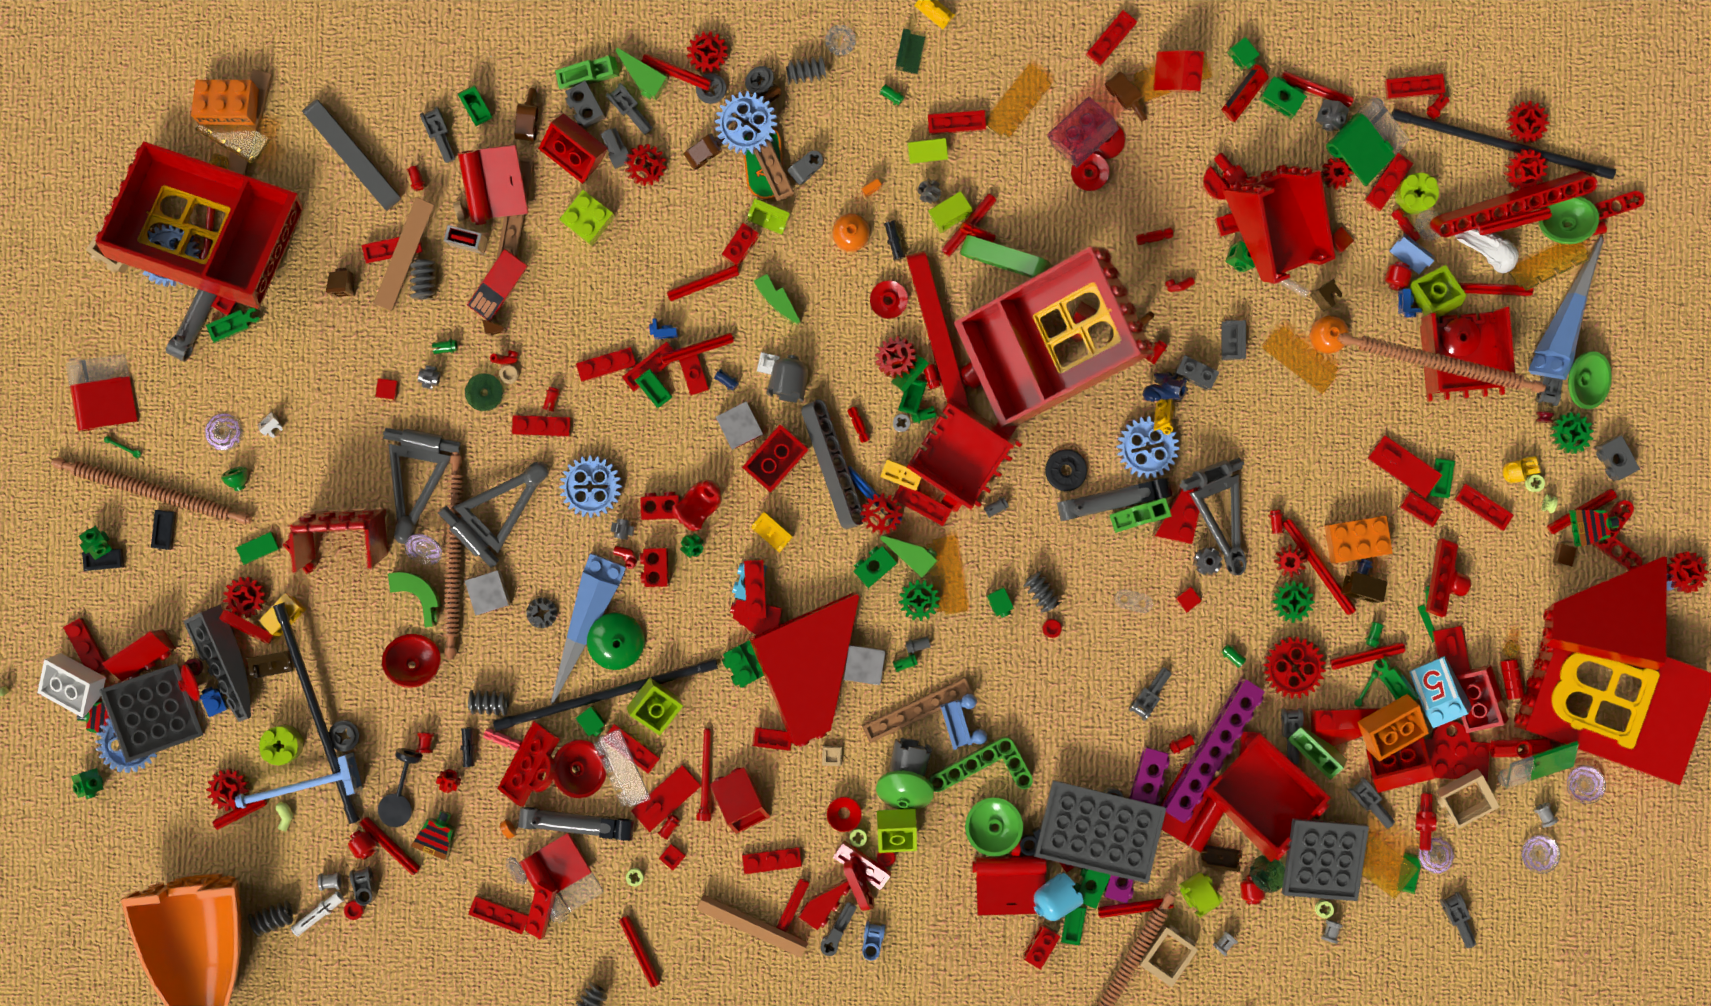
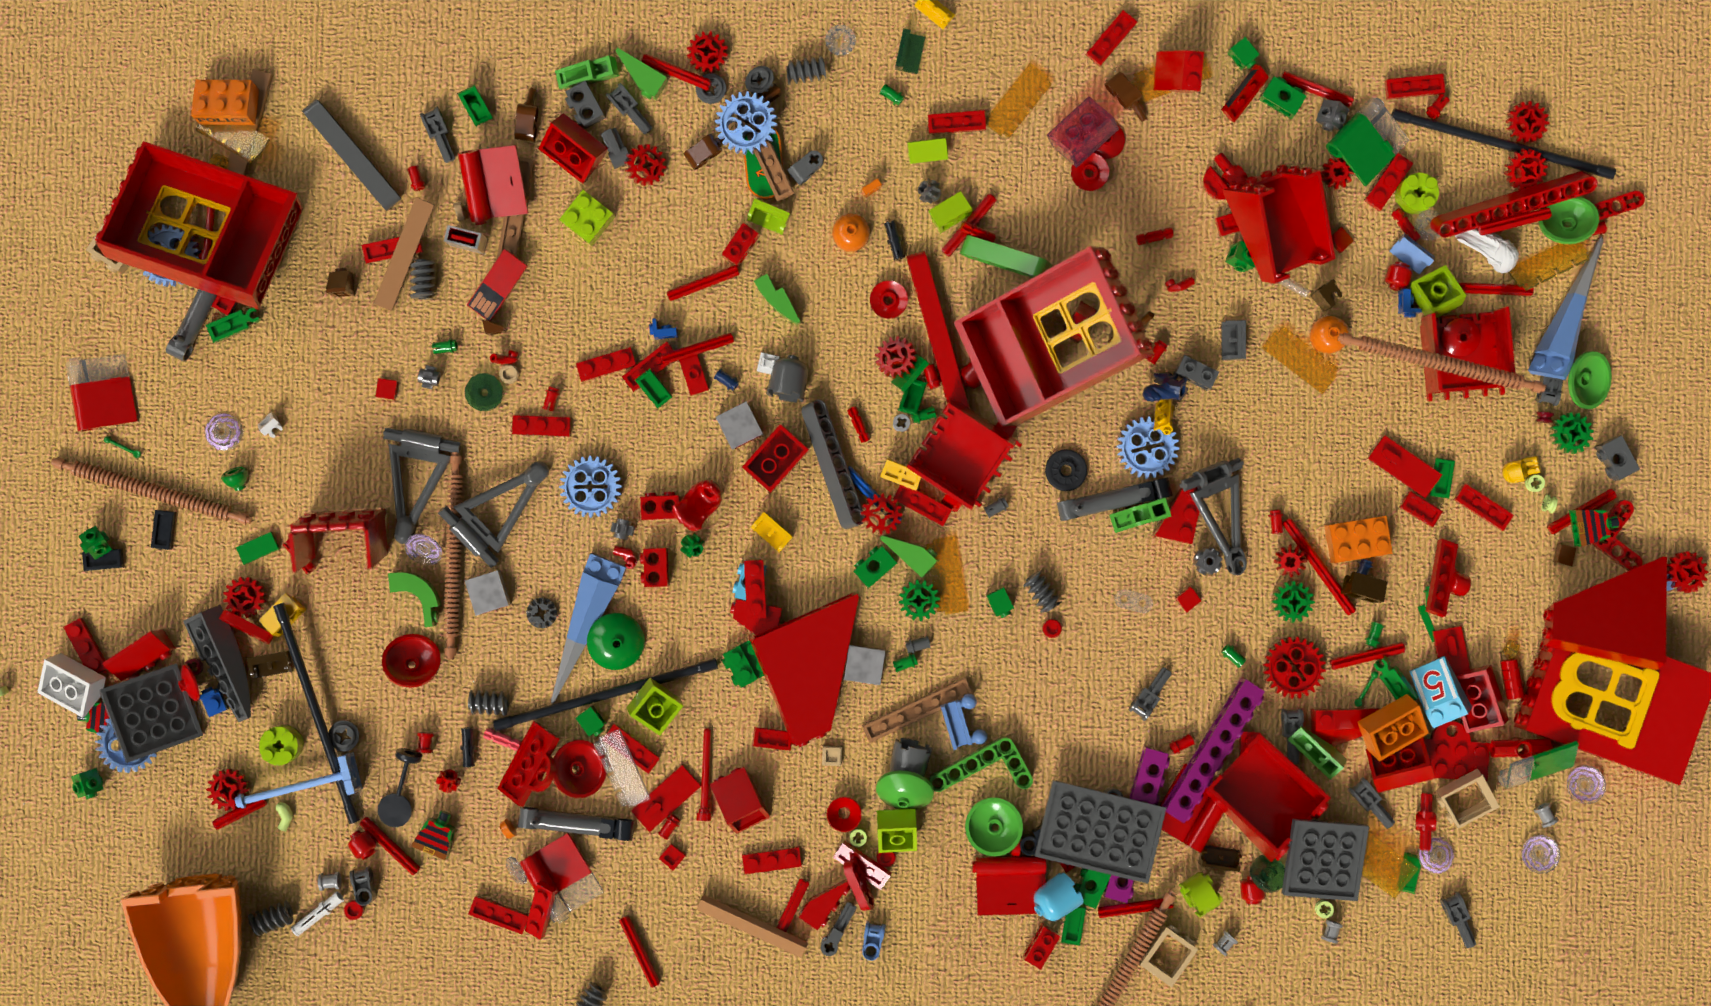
yellowish green bush [626,868,644,887] -> none

